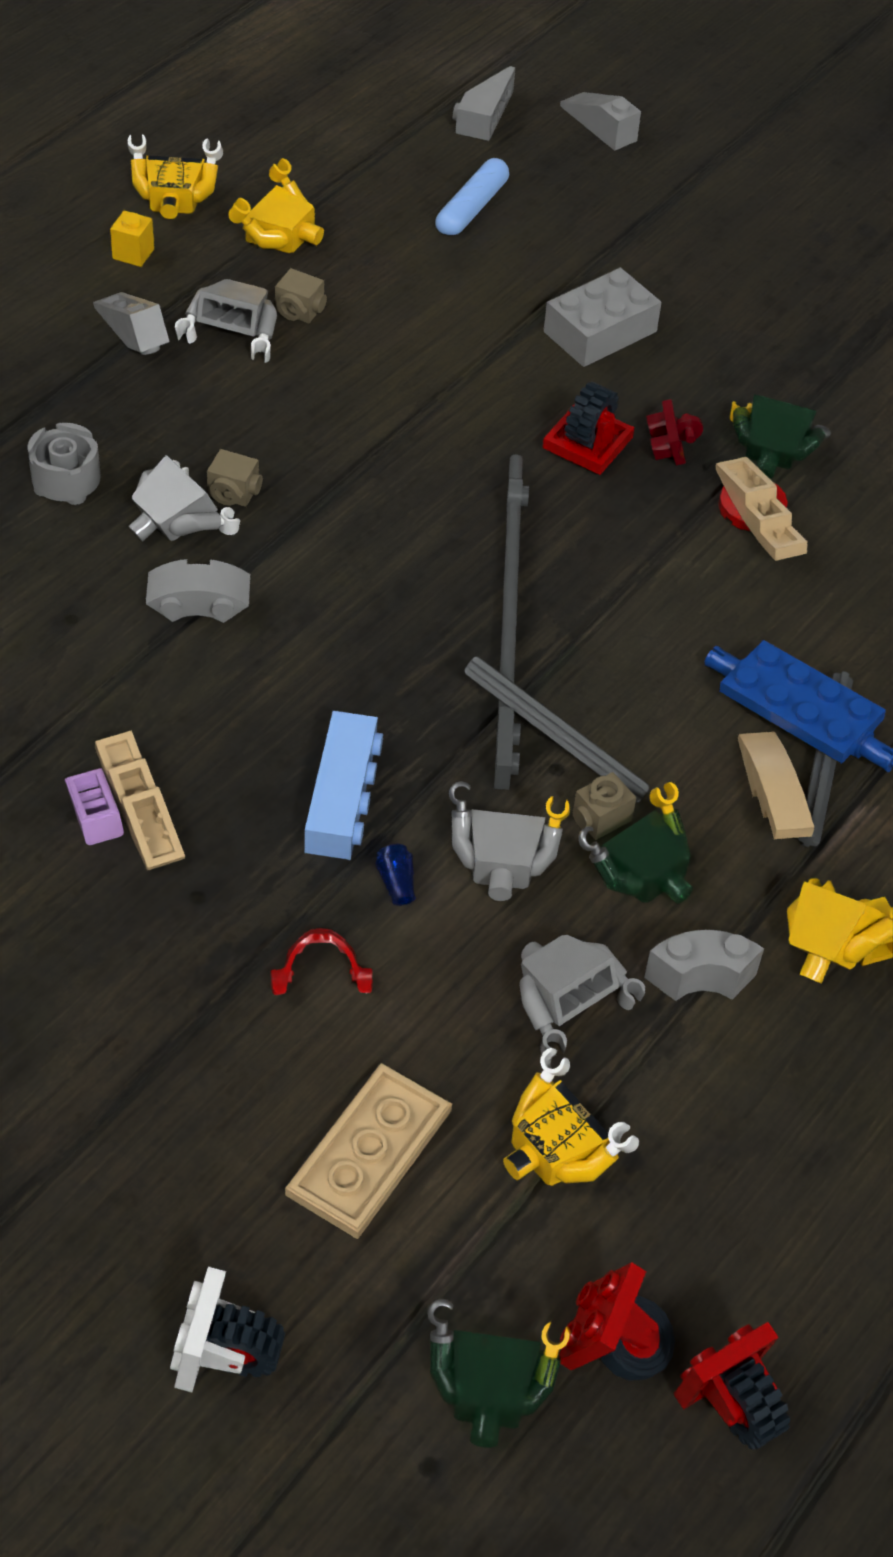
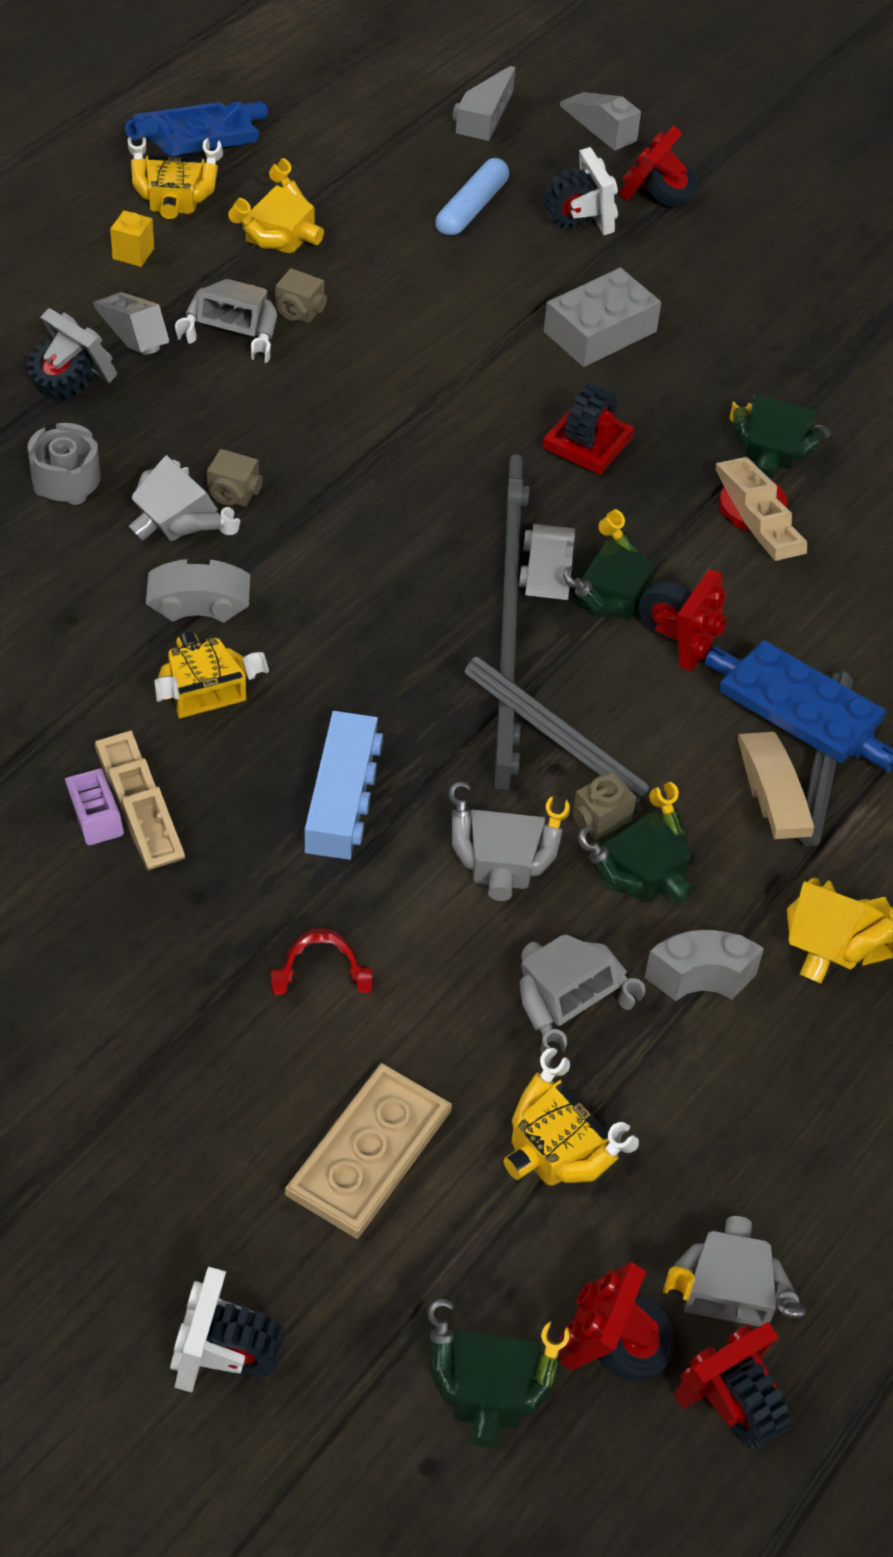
clear blue cone [375,844,416,906] -> none
dark red hips [646,399,703,466] -> none
none -> plate [27,308,118,401]
none -> blue plate [125,101,268,157]
none -> yellow torso [154,632,269,719]
none -> light grey brick [519,524,575,600]
none -> plate [542,147,618,235]
none -> clear green torso [563,509,655,620]
none -> plate [618,125,698,207]
none -> red plate [639,569,726,671]
none -> light grey torso [663,1216,806,1327]

